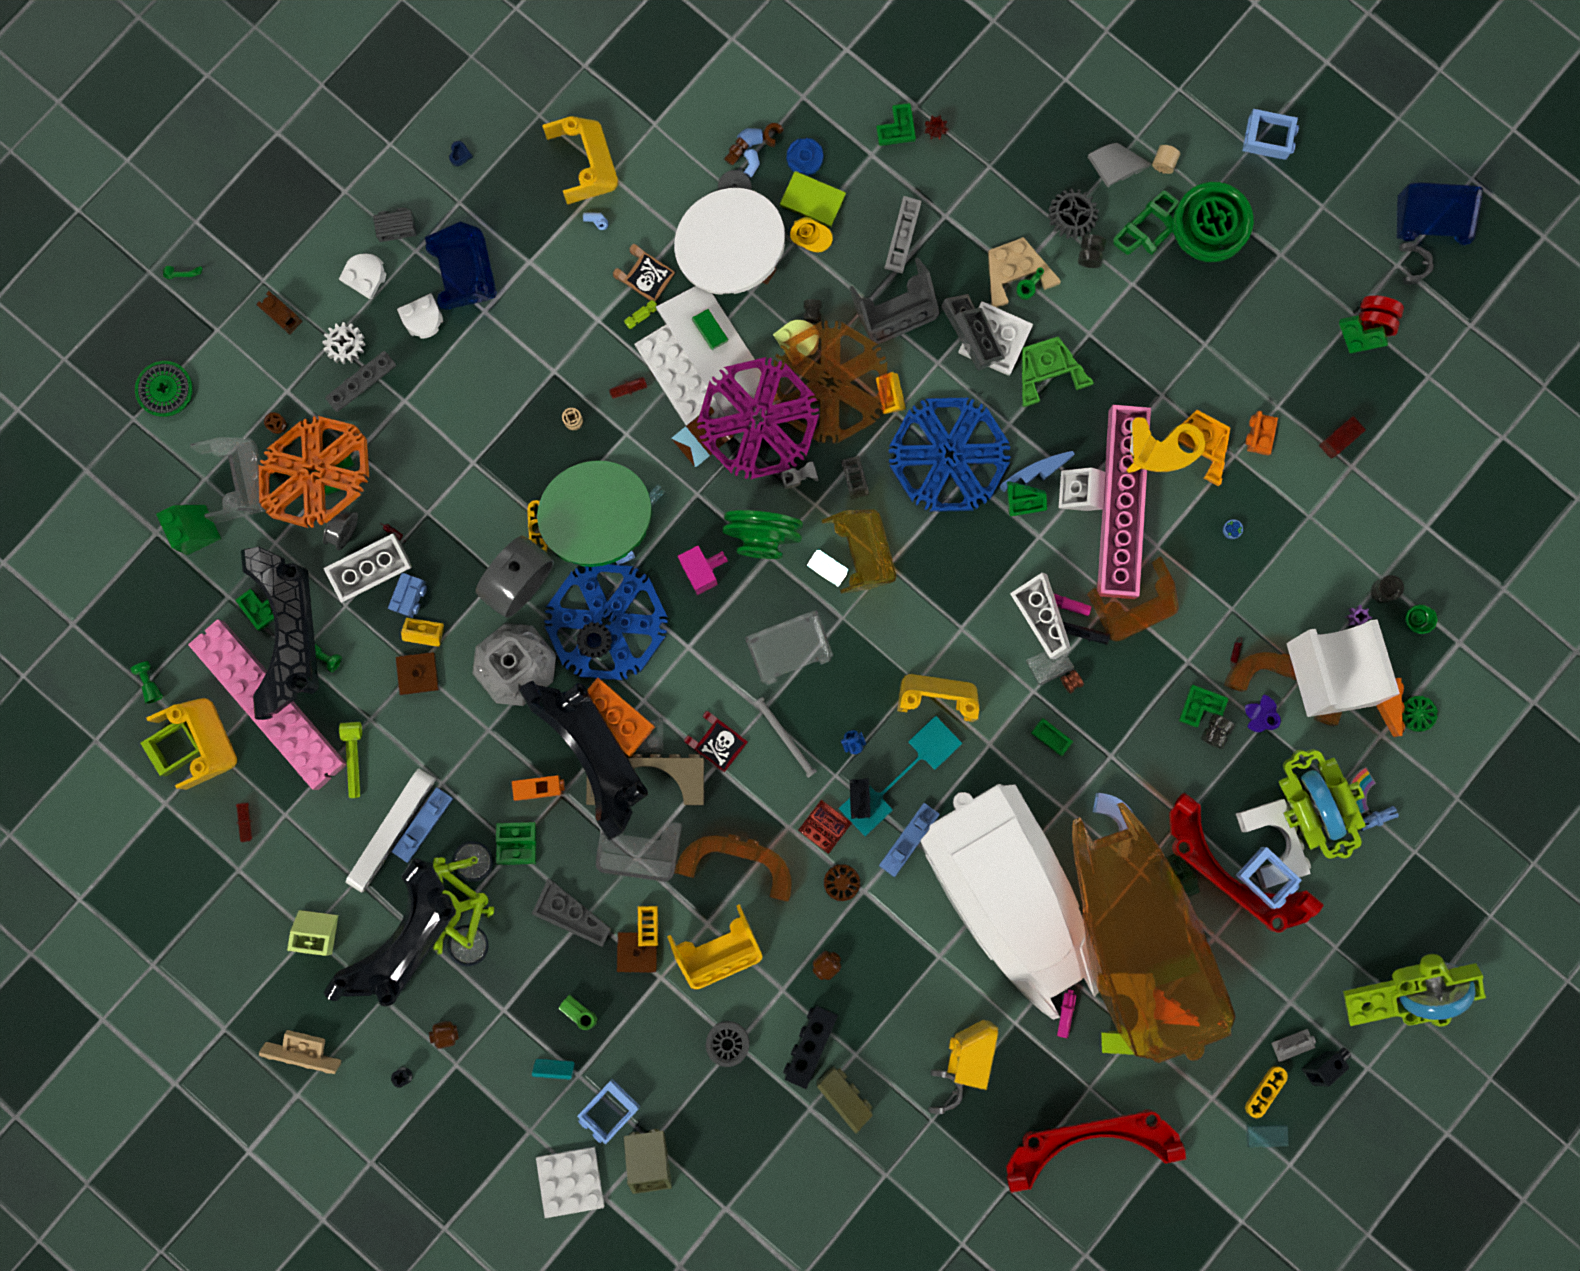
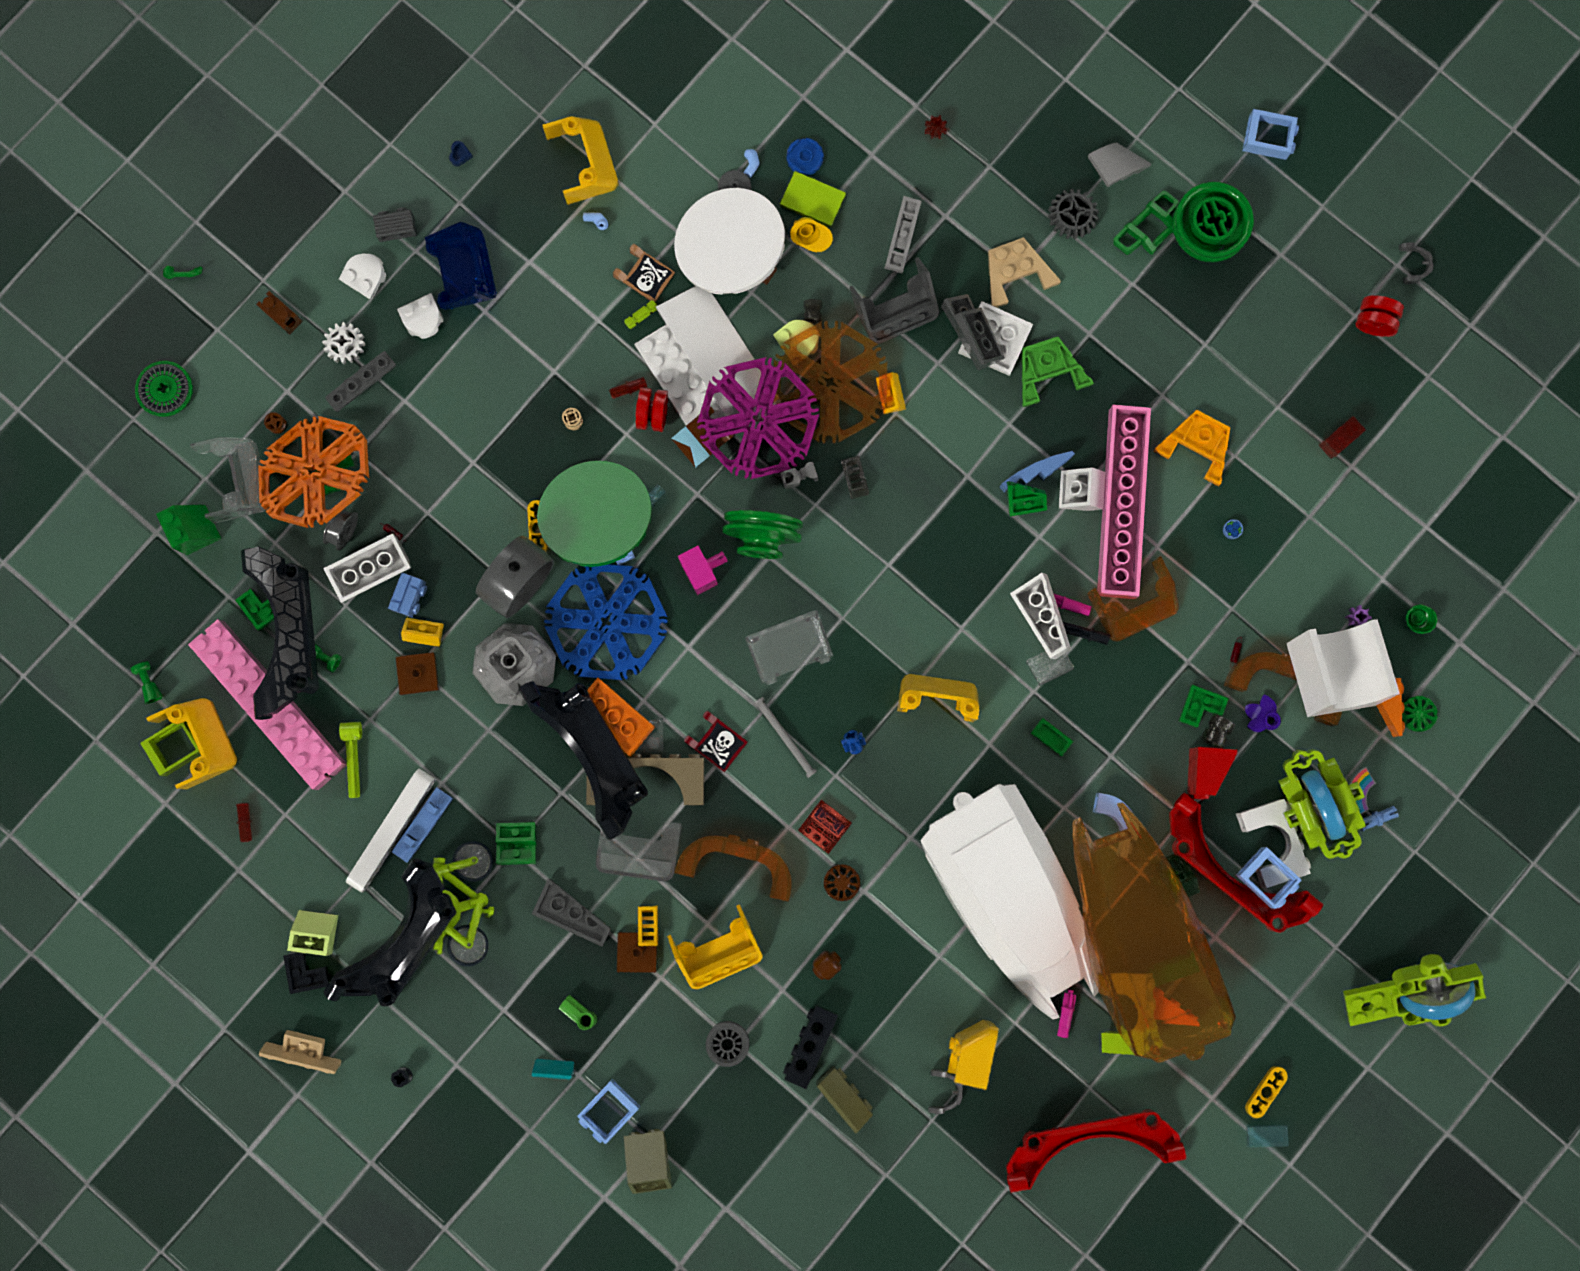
reddish brown head [429,1021,459,1049] -> none
orange brick [512,775,565,801] -> none
white plate [536,1146,604,1218] -> none
black tyre [576,622,612,658] -> none
green tile [692,309,729,350] -> none
reddish brown piece [724,123,783,165] -> none
slope [807,549,849,587] -> none
clear yellow windscreen [822,509,896,594] -> none
teal hinge [838,716,963,836] -> none
black hinge [849,778,871,819] -> none
green plate [876,103,916,146] -> none
medium blue hinge [879,803,940,877] -> none
blue plate [888,398,1011,512] -> none
green plate [1016,267,1044,300] -> none
copper wheel [1060,669,1084,694] -> none
clear smoke wheel [1078,234,1106,268] -> none
yellow animal [1126,417,1206,473] -> none
tan piece [1152,145,1180,174] -> none
orange bracket [1245,411,1278,456] -> none
light grey hinge [1271,1029,1316,1062] -> none
black torso [1301,1047,1351,1087] -> none
green plate [1339,315,1388,353] -> none
clear smoke wheel [1370,575,1404,603] -> none
clear blue windscreen [1397,183,1483,245] -> none
none -> black plate [283,952,330,994]
none -> red wheel [636,387,668,432]
none -> red slope [1187,747,1237,800]

